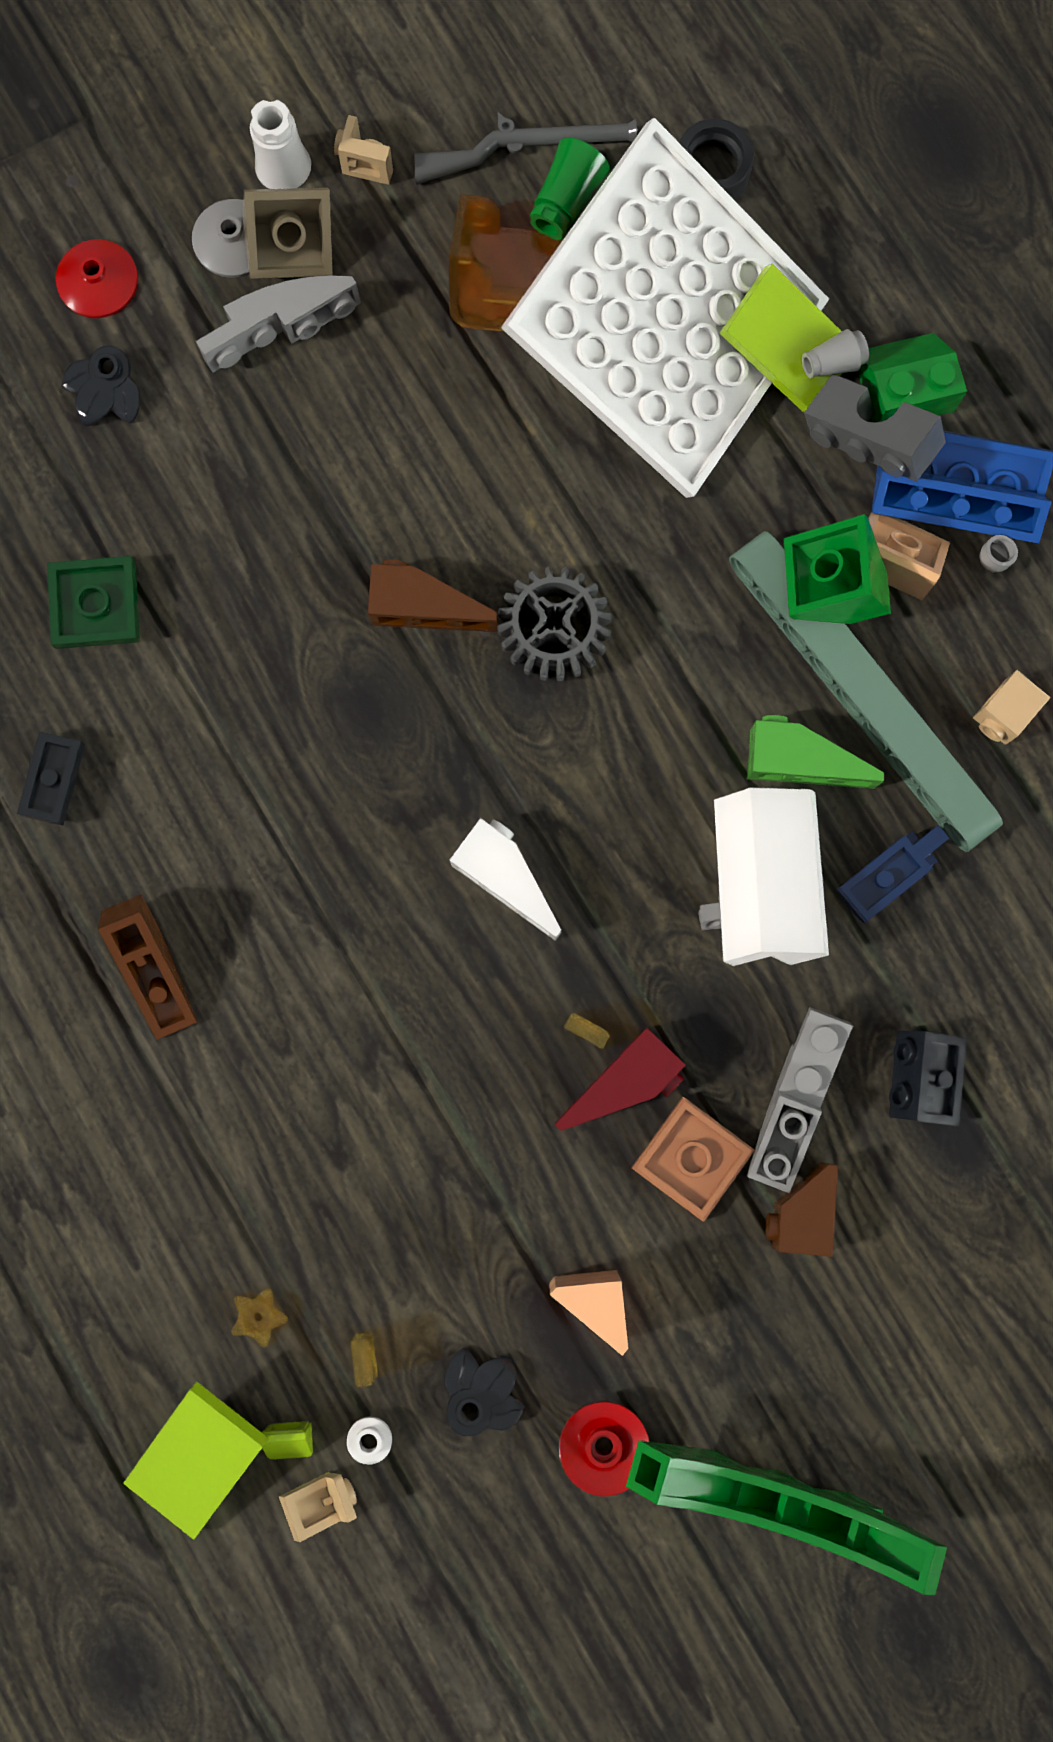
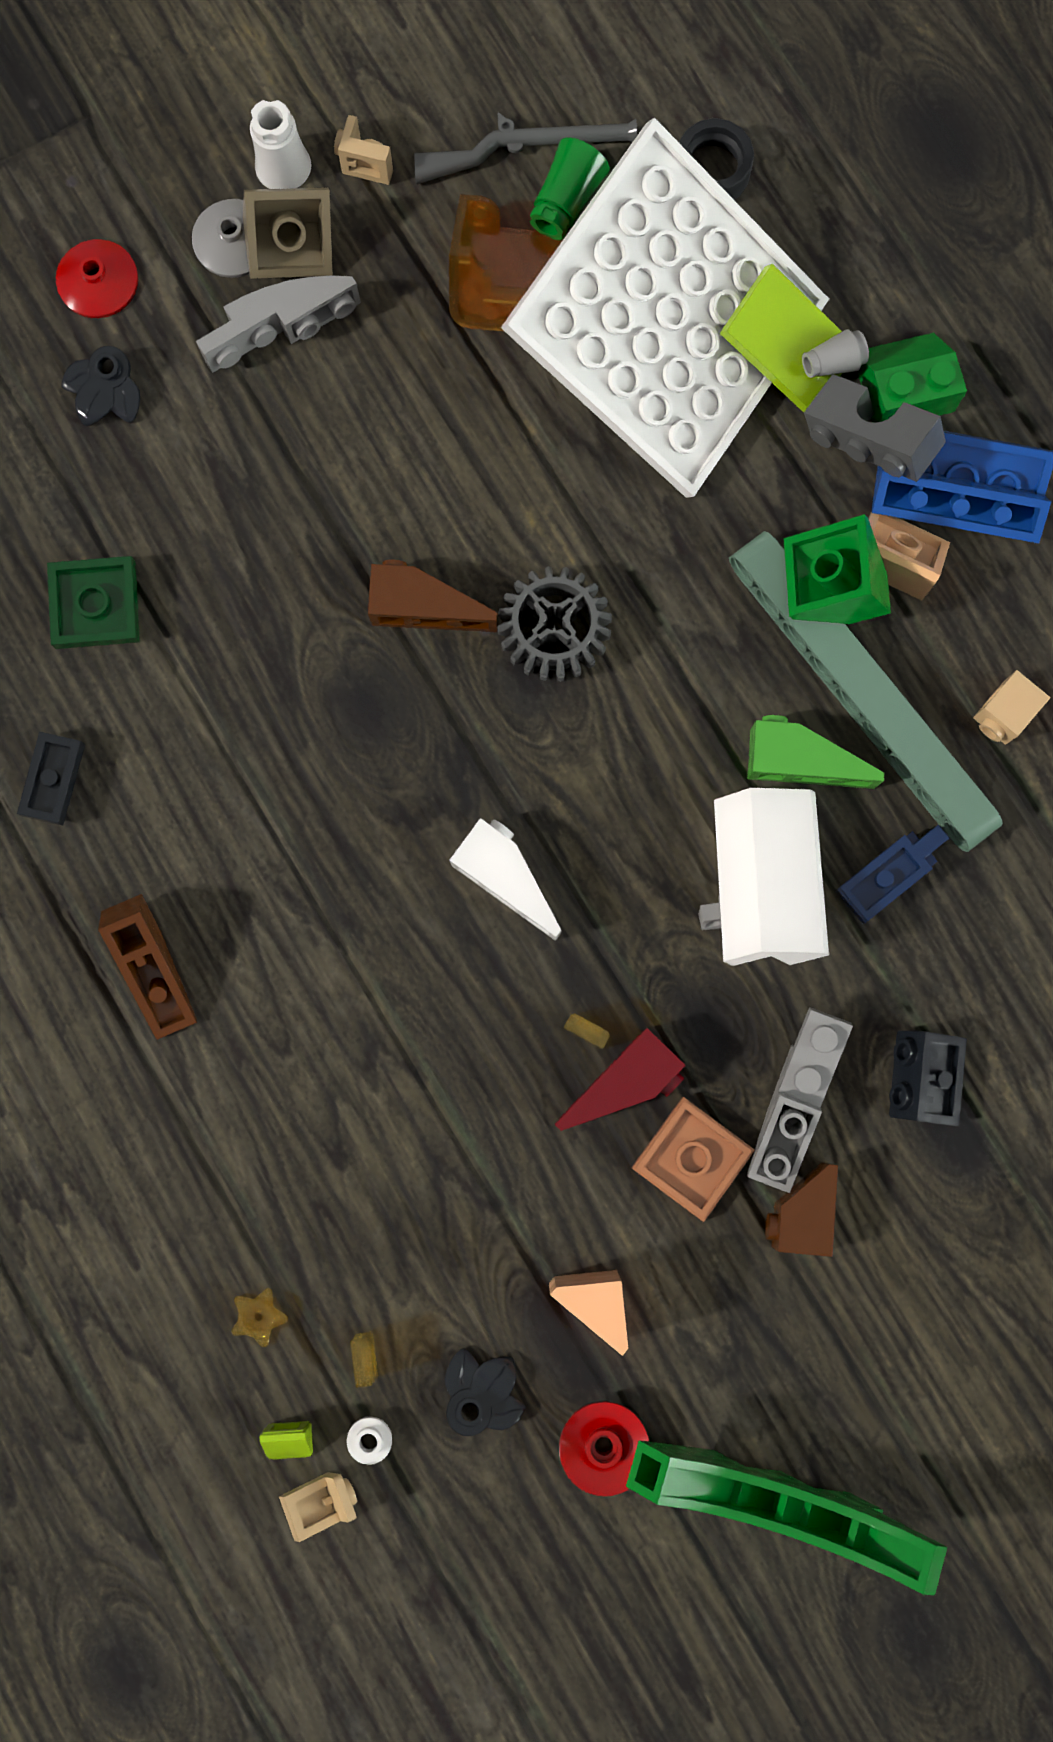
lime tile [123,1382,269,1540] -> none
light grey hinge [979,535,1018,573] -> none

